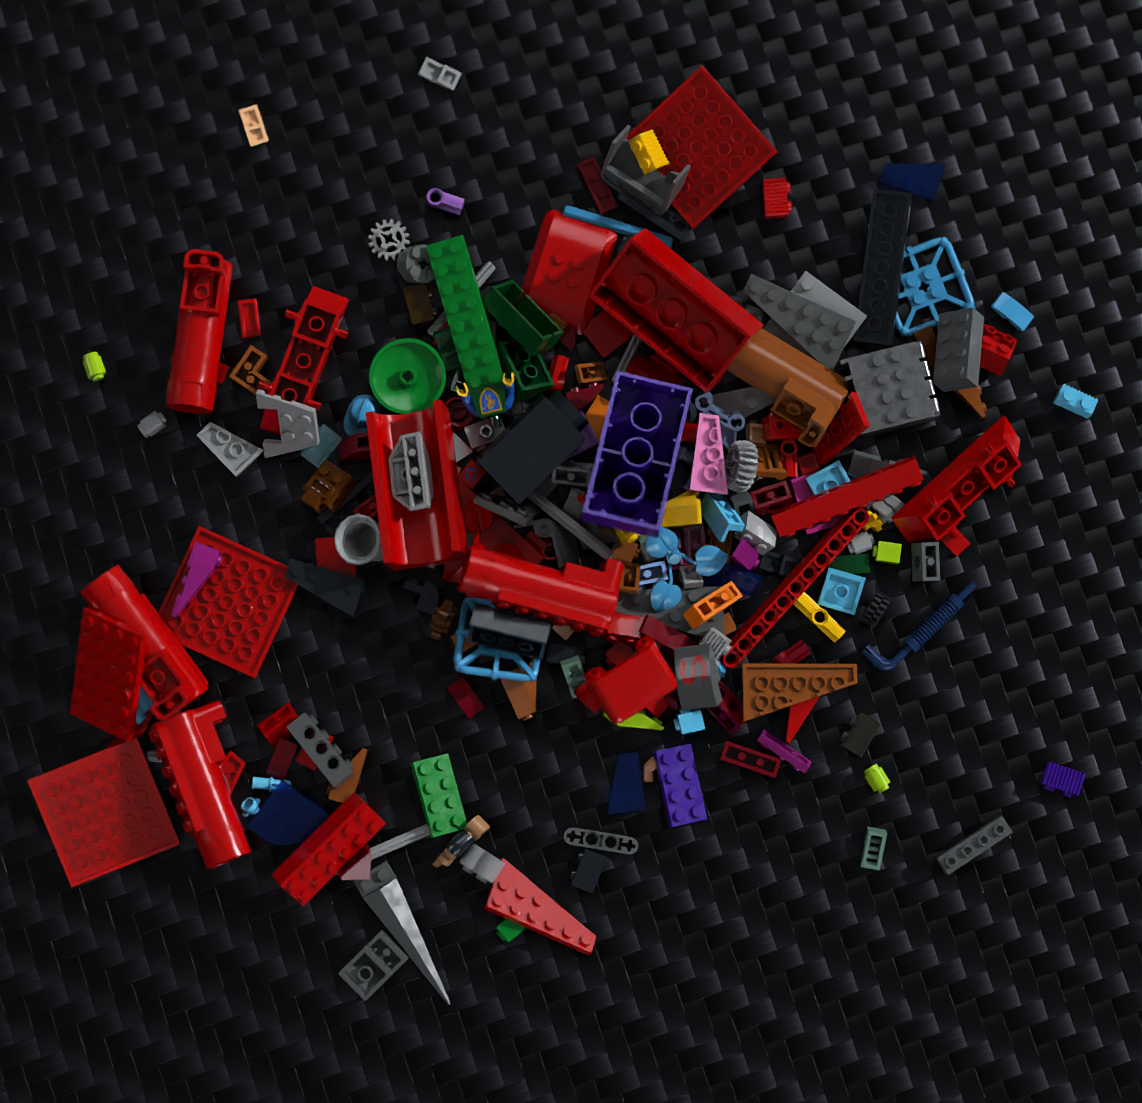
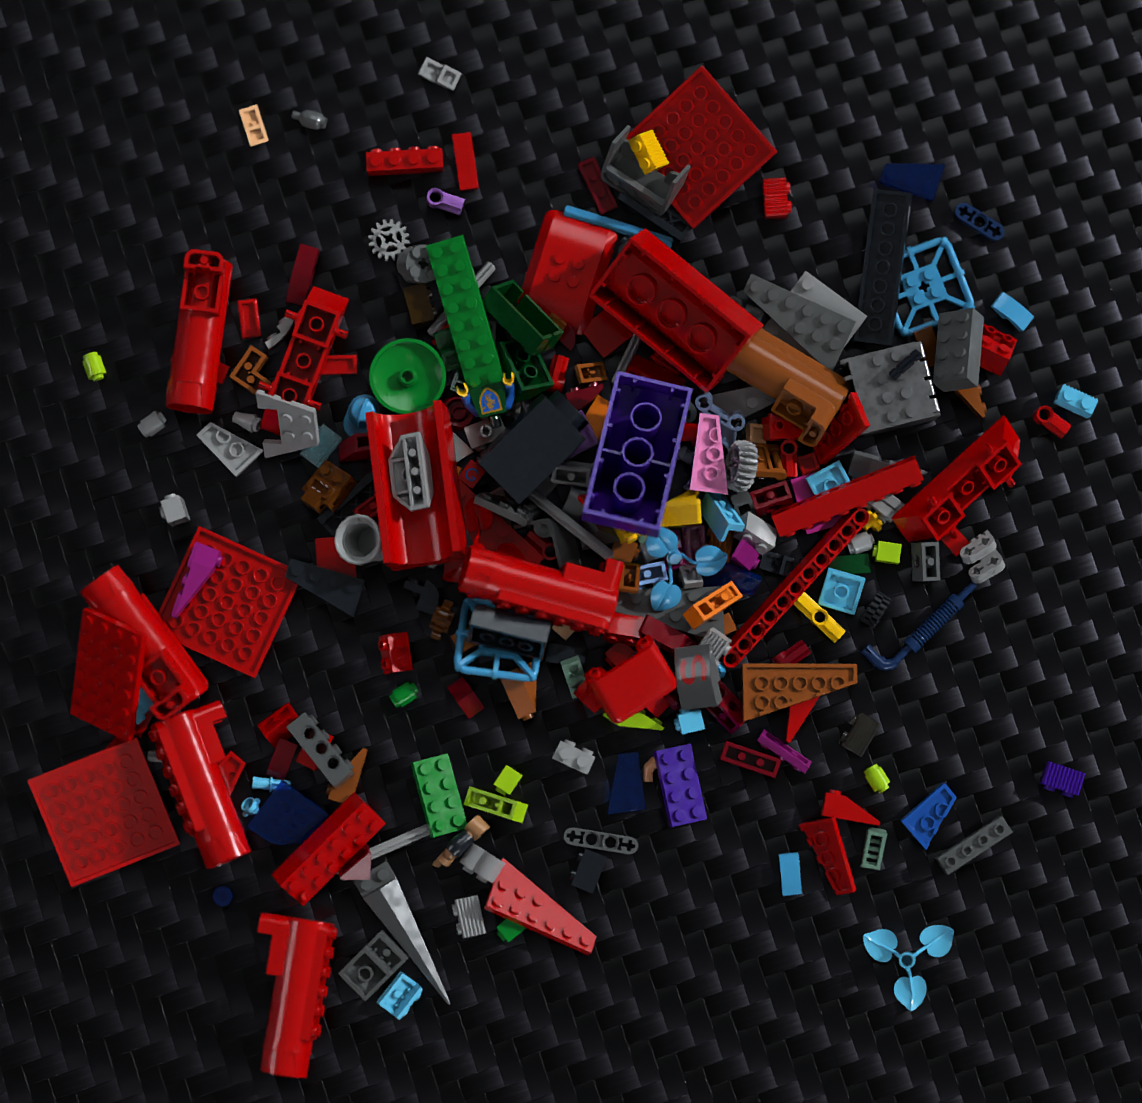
none -> light grey brick [159,493,190,527]
none -> clear blue plate [213,887,232,906]
none -> light grey cone [232,411,262,433]
none -> red piece [257,913,337,1078]
none -> light grey slope [265,317,295,352]
none -> dark red slope [286,243,320,306]
none -> dark grey plant [292,110,327,130]
none -> red tile [321,355,357,375]
none -> red brick [366,146,444,176]
none -> medium azure bracket [377,971,423,1020]
none -> red bracket [378,632,413,674]
none -> green brick [389,681,419,708]
none -> red tile [452,132,479,191]
none -> light grey brick [452,895,486,938]
none -> lime slope [464,786,528,823]
none -> lime brick [494,765,523,796]
none -> light grey brick [552,739,595,775]
none -> dark azure slope [779,852,802,896]
none -> red wing [799,817,856,895]
none -> red slope [821,789,880,826]
none -> medium azure plant [863,925,954,1011]
none -> black axle [889,349,922,380]
none -> blue wing [900,782,957,850]
none -> dark blue beam [954,203,1005,242]
none -> light grey piece [960,530,1005,584]
none -> red piece [1033,406,1071,439]

